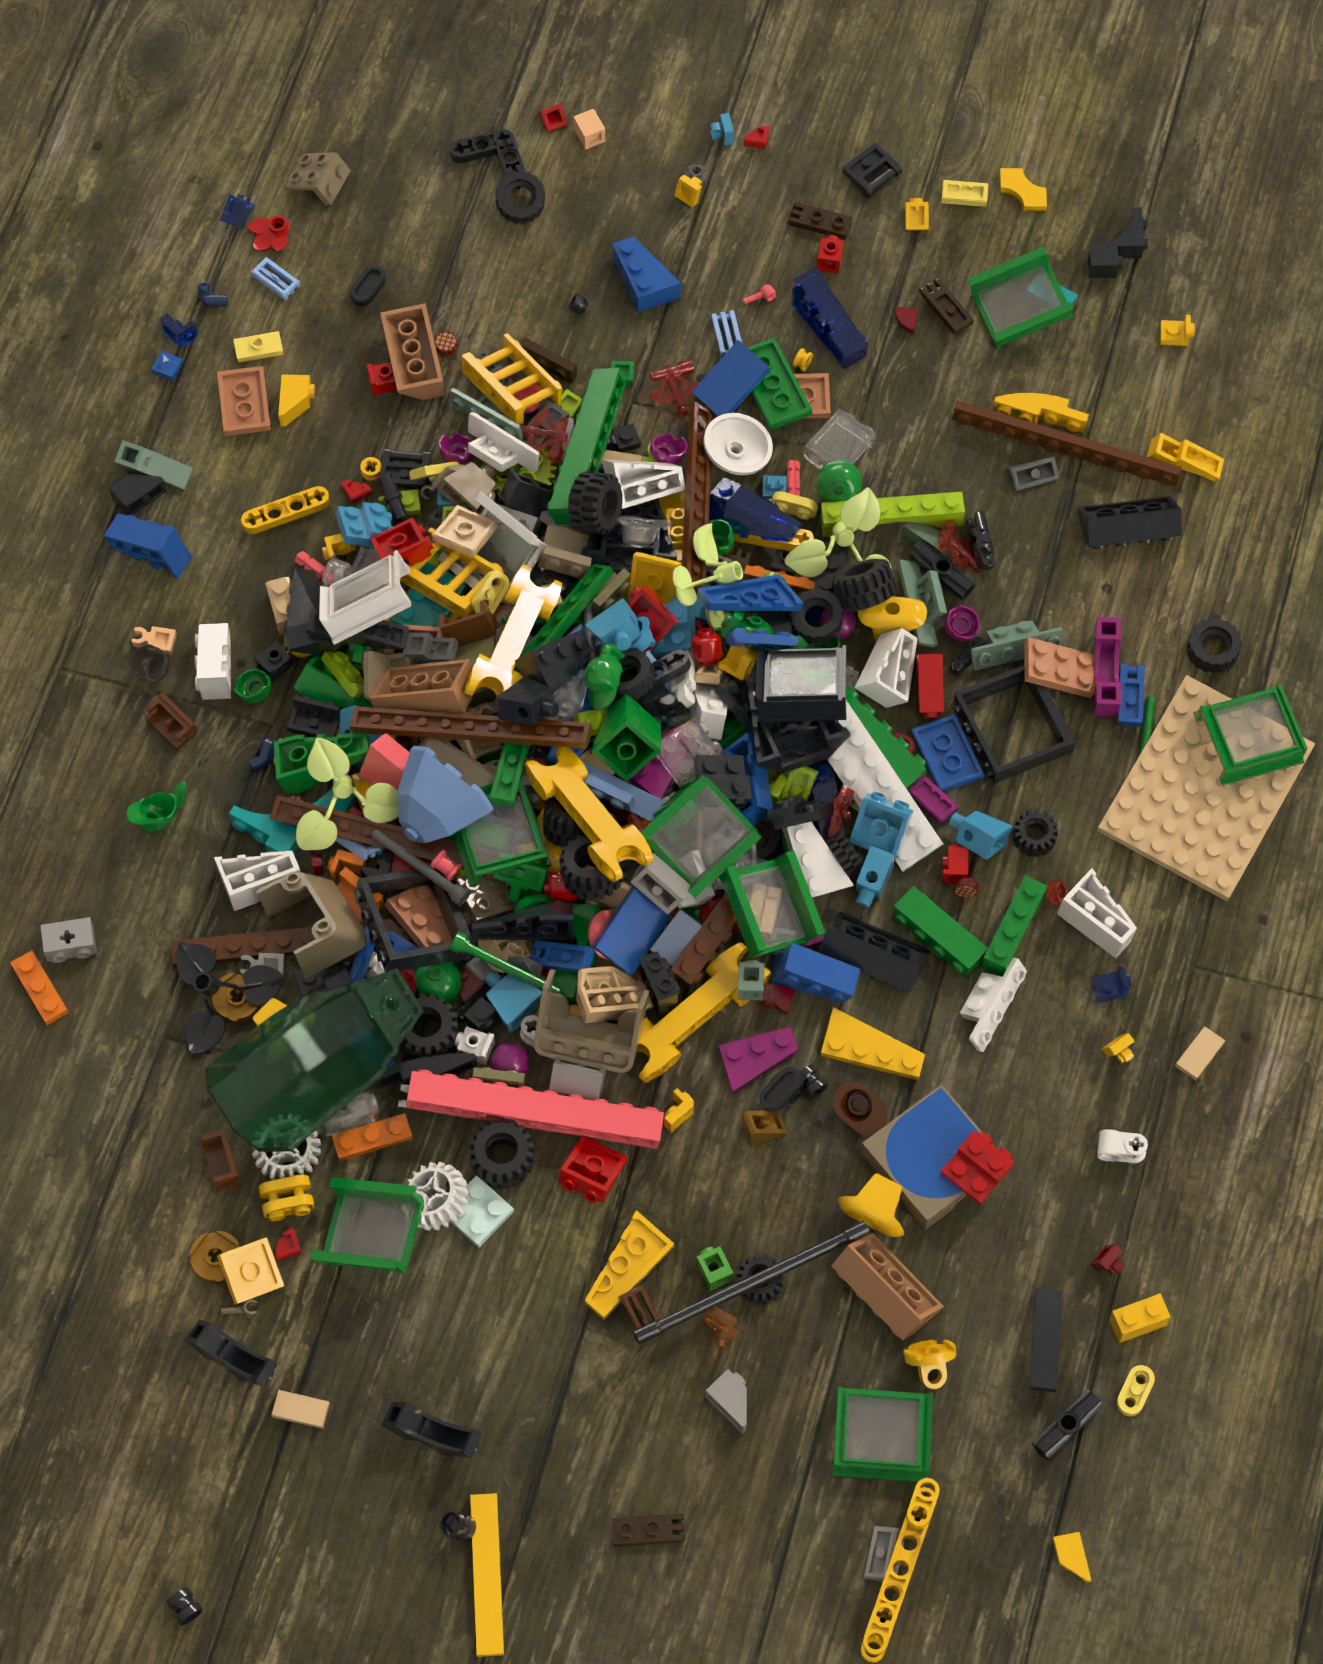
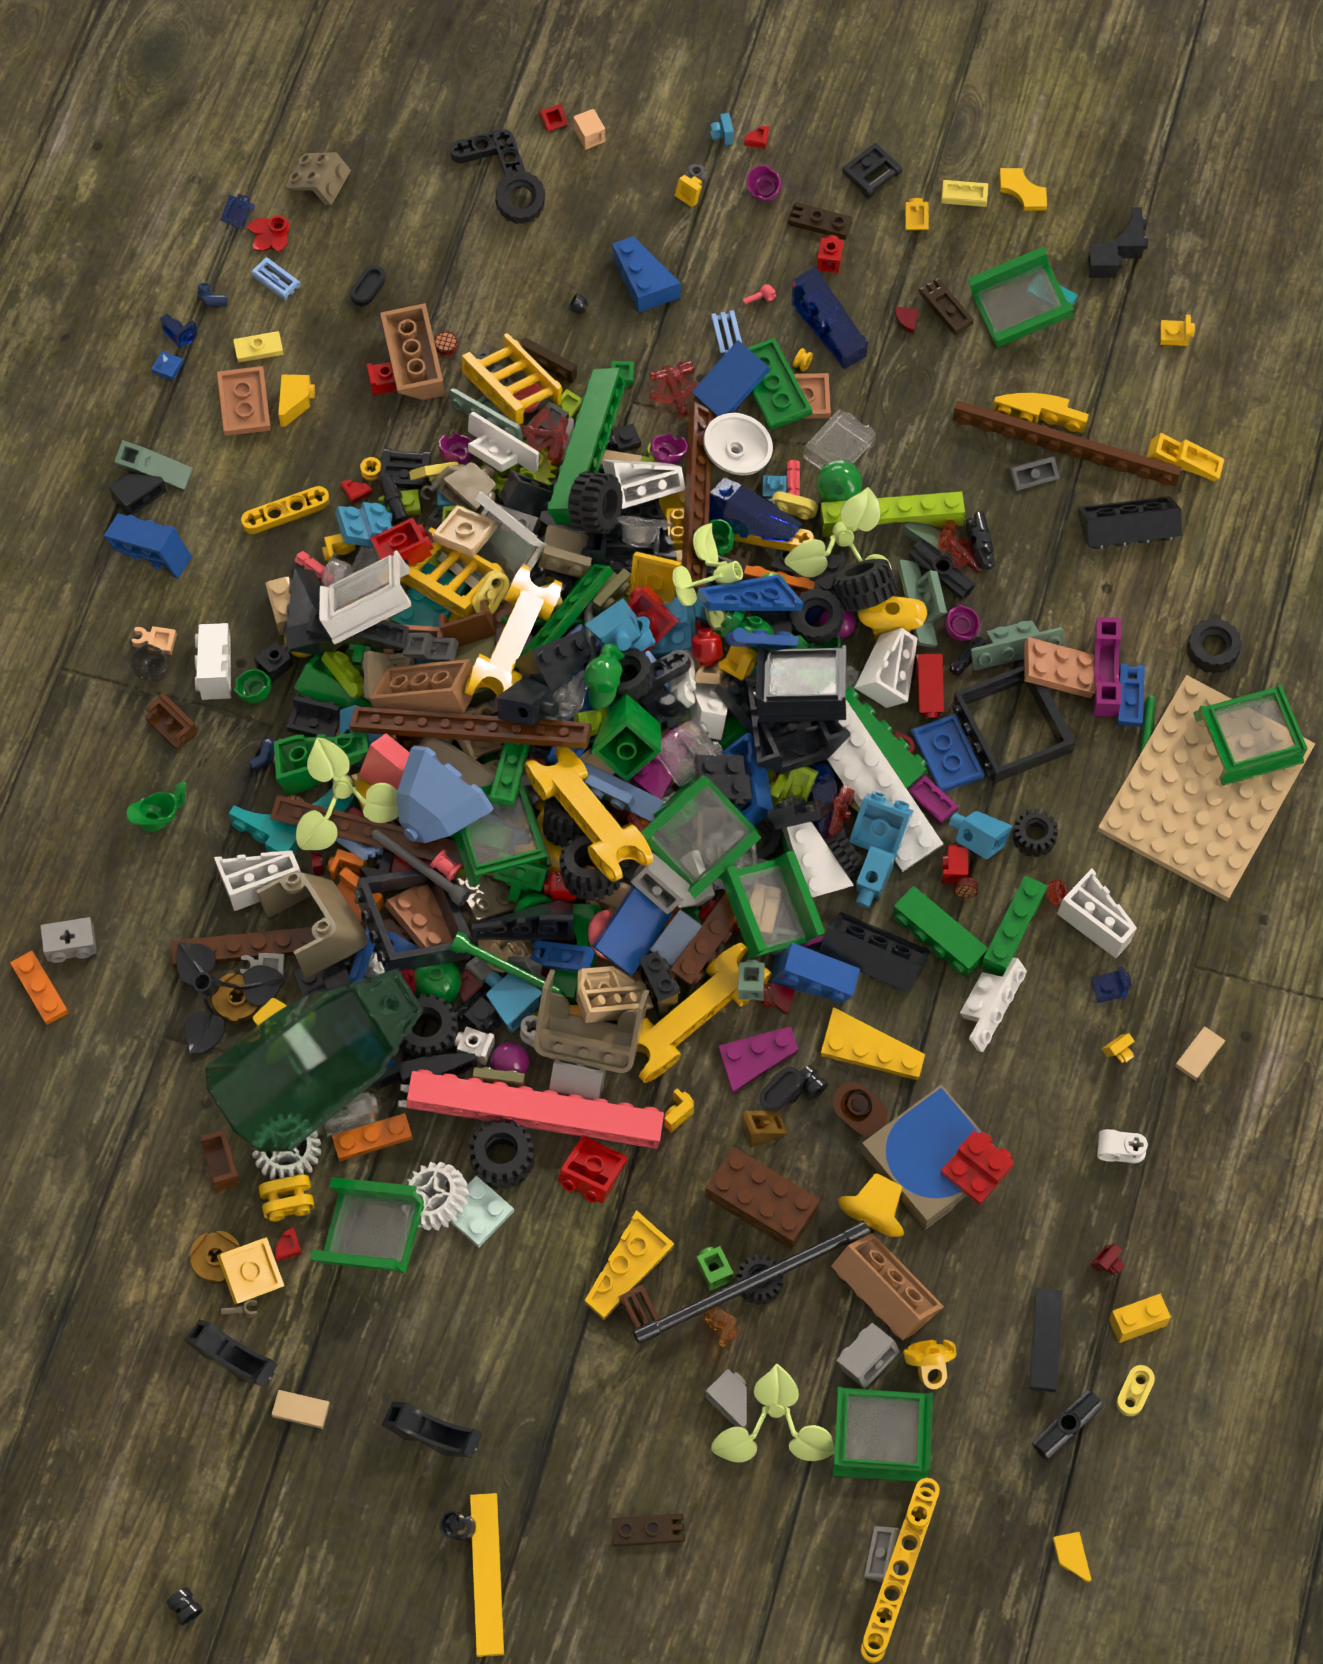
none -> reddish brown piece [705,1147,820,1250]
none -> yellowish green plant [711,1364,835,1462]
none -> magenta hair [746,165,782,202]
none -> light grey brick [837,1323,900,1389]

